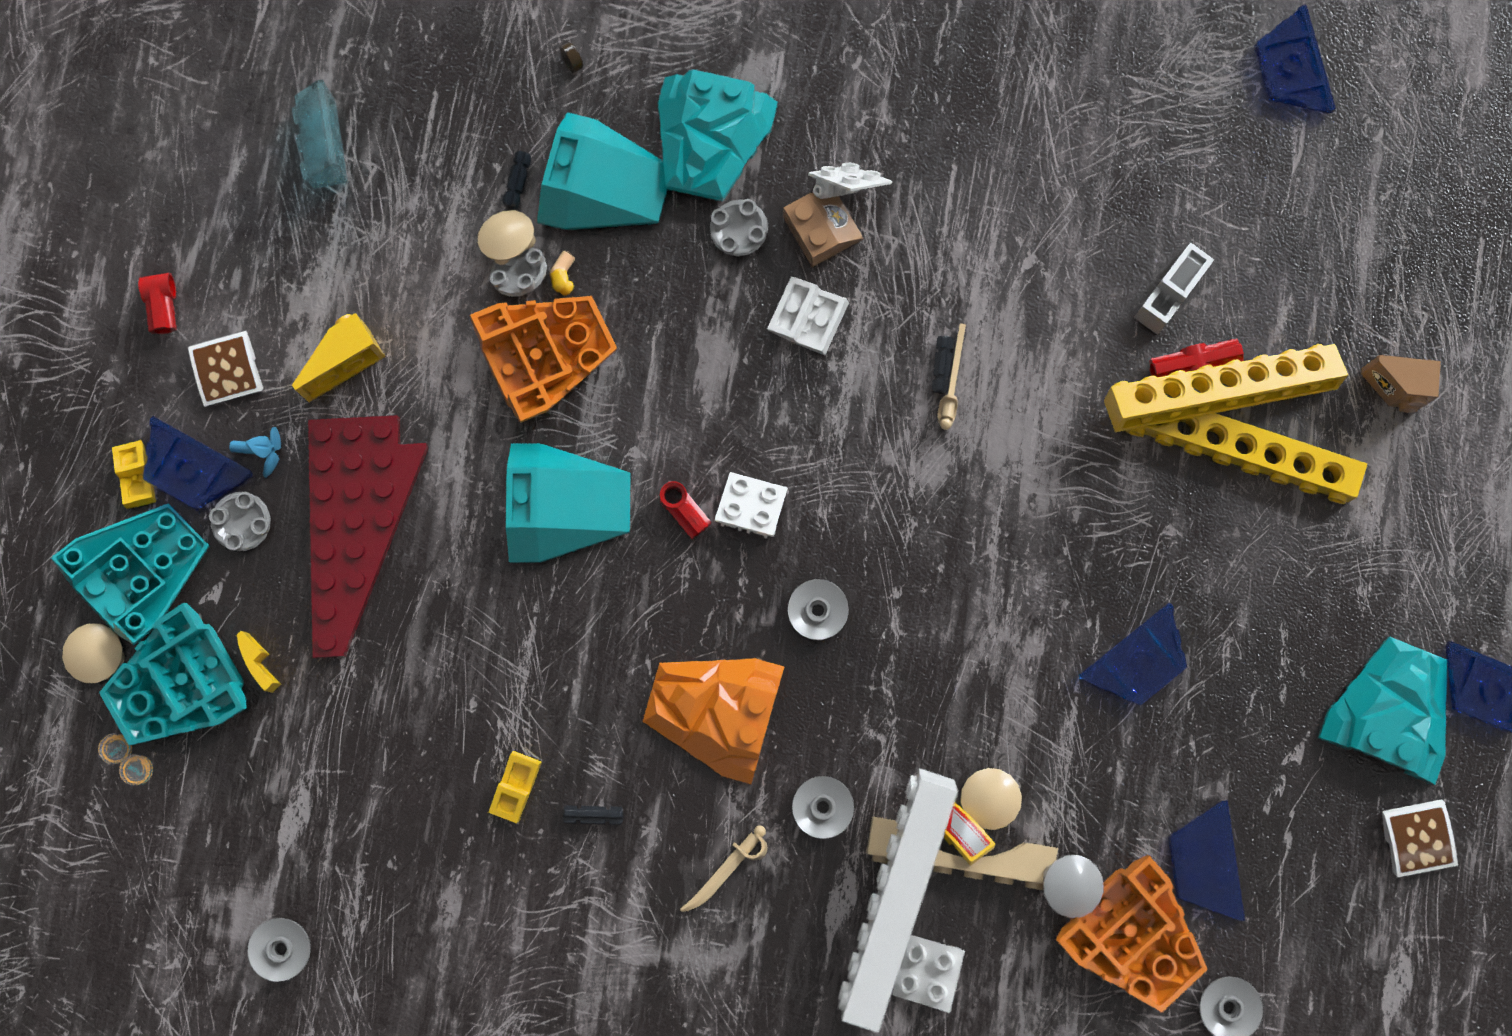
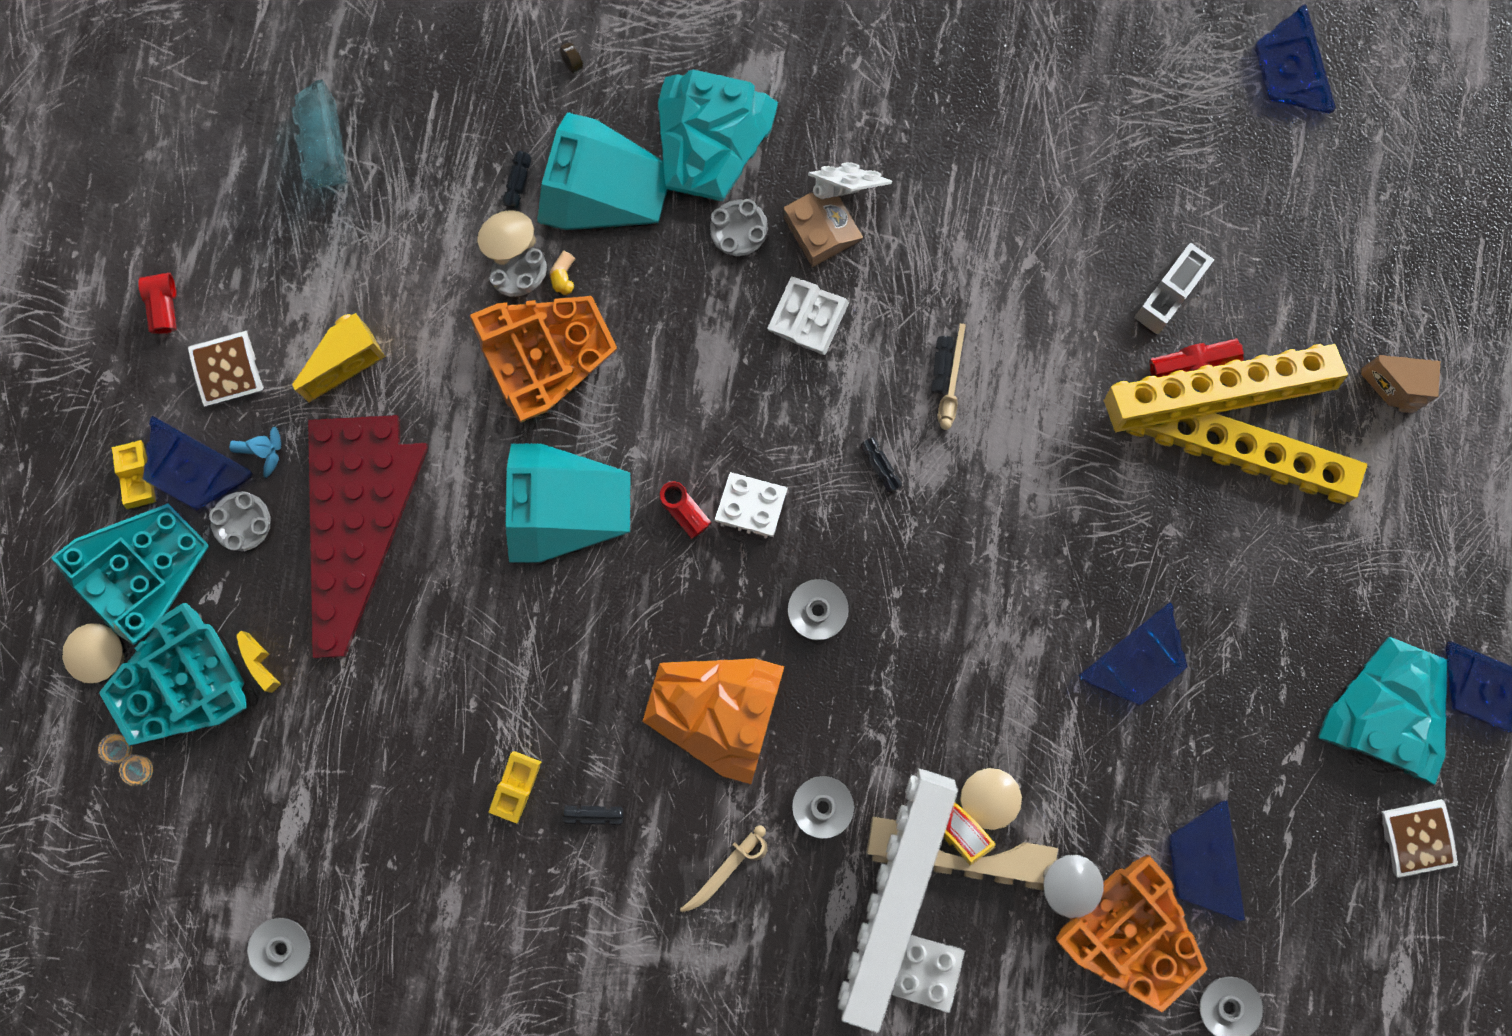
none -> black axle [861,437,902,493]

